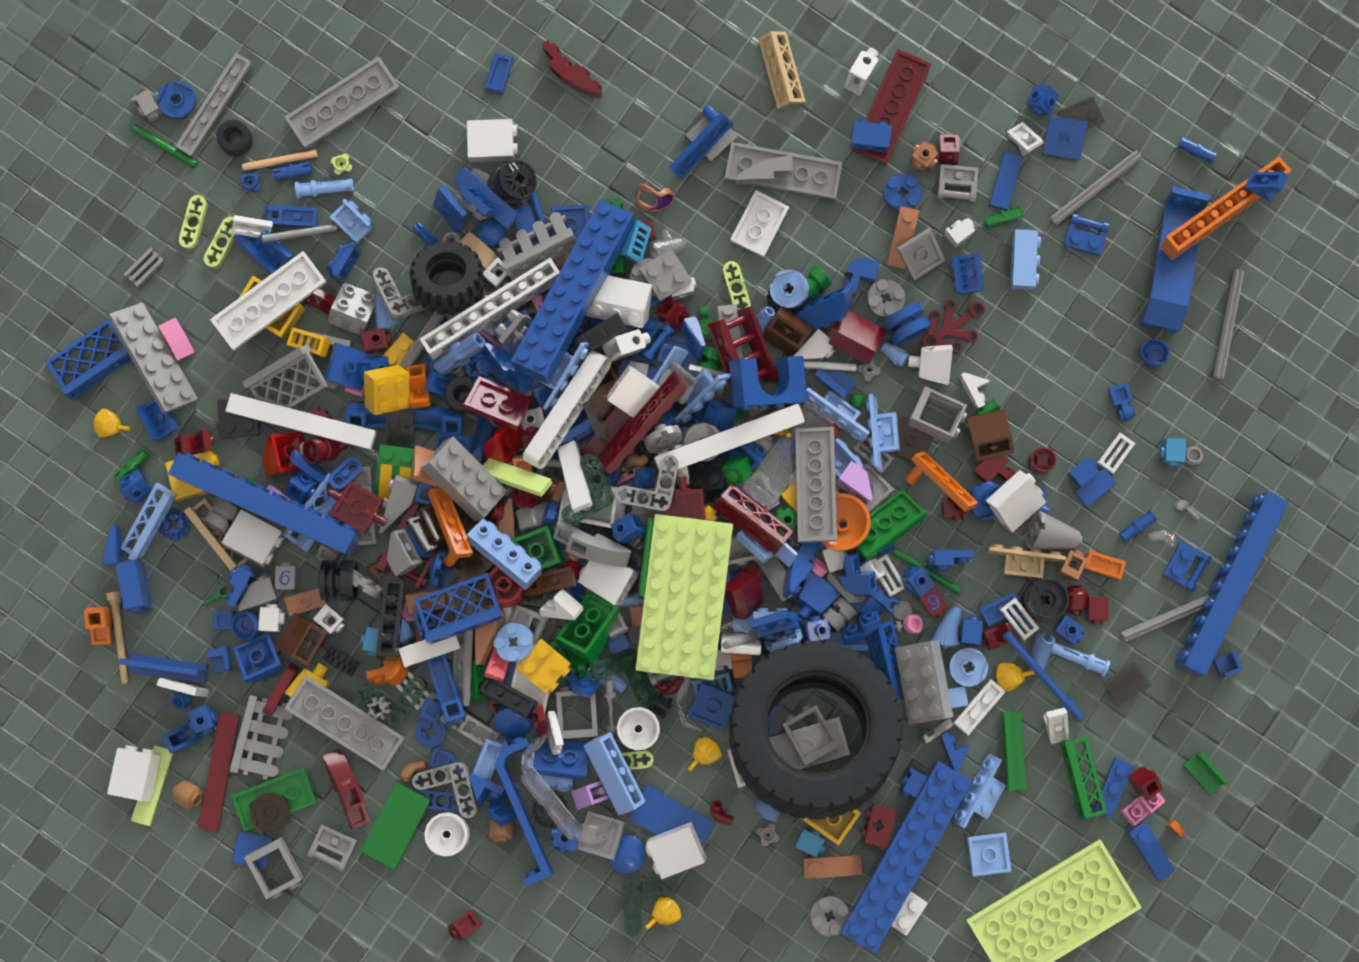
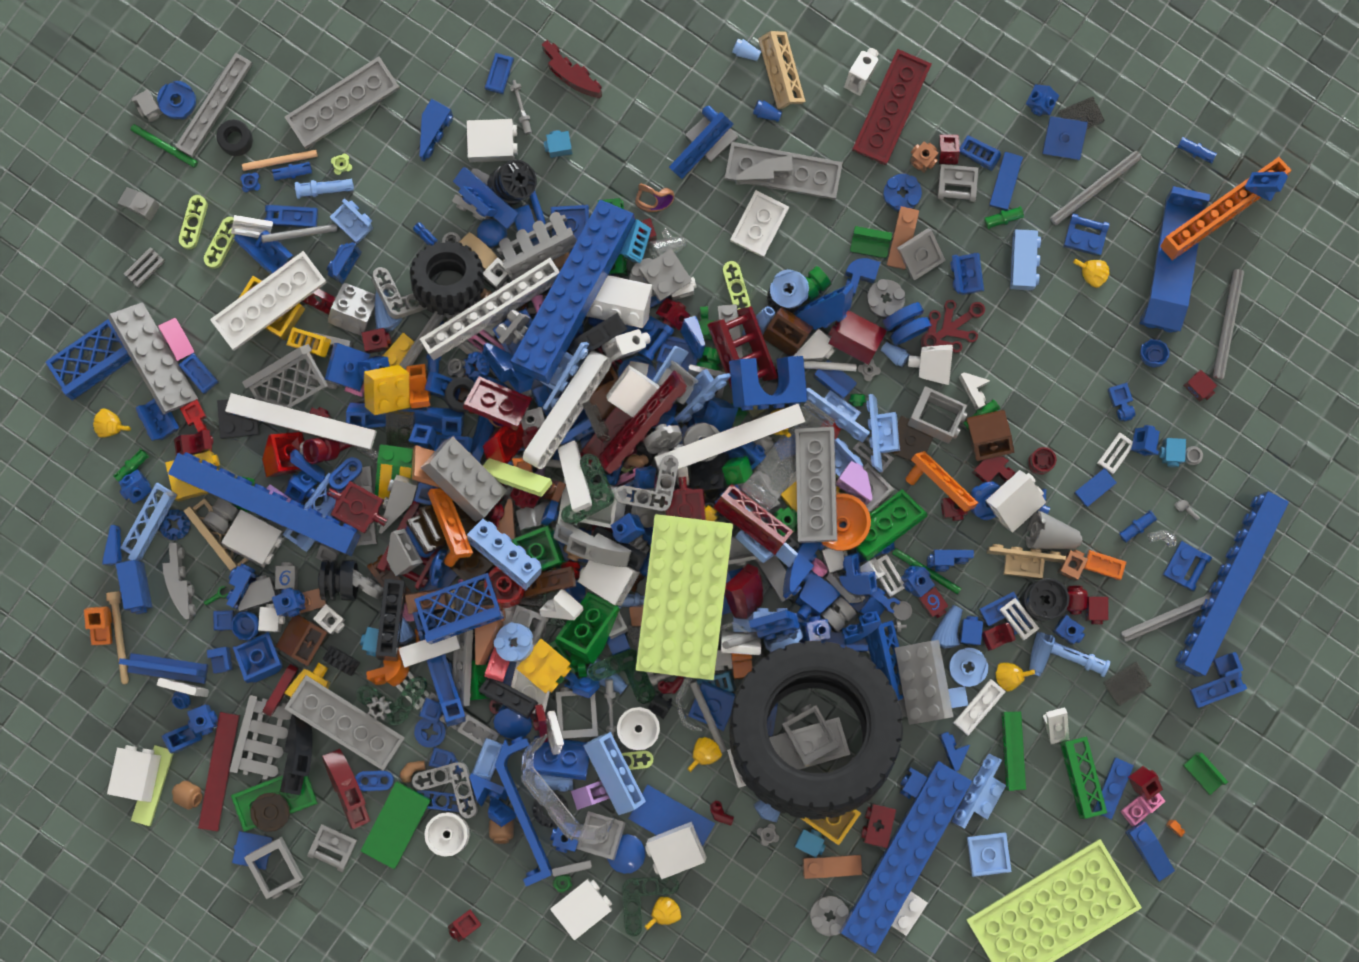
blue plate [433,185,468,233] -> none
medium blue piece [433,332,486,375] -> none
green bar [638,517,654,596] -> none
blue brick [850,119,892,153] -> none
bright pink tile [903,614,923,634] -> none
light grey tile [919,719,954,743] -> none
white brick [943,218,975,248] -> none
blue bar [1003,632,1084,721] -> none
white slope [1007,122,1044,157] -> none
blue brick [1066,458,1099,489] -> none
none -> light grey slope [117,187,160,222]
none -> light grey slope [162,543,196,620]
none -> blue plate [179,353,219,394]
none -> red plate [180,399,207,432]
none -> blue brick [272,588,306,617]
none -> black slope [280,714,312,795]
none -> blue plate [355,771,394,791]
none -> blue brick [409,424,437,450]
none -> blue slope [419,98,453,162]
none -> light grey piece [510,80,532,135]
none -> dark azure brick [544,130,572,158]
none -> white brick [550,879,612,940]
none -> light grey tile [552,860,592,877]
none -> green plate [553,874,572,893]
none -> light grey bar [689,680,727,753]
none -> light blue cone [732,39,761,61]
none -> blue cone [753,100,782,122]
none -> green panel [850,226,892,259]
none -> blue slope [959,135,1001,171]
none -> yellow piece [1073,259,1109,288]
none -> blue brick [1131,425,1160,456]
none -> dark red brick [1183,370,1217,402]
none -> blue plate [1190,672,1247,708]

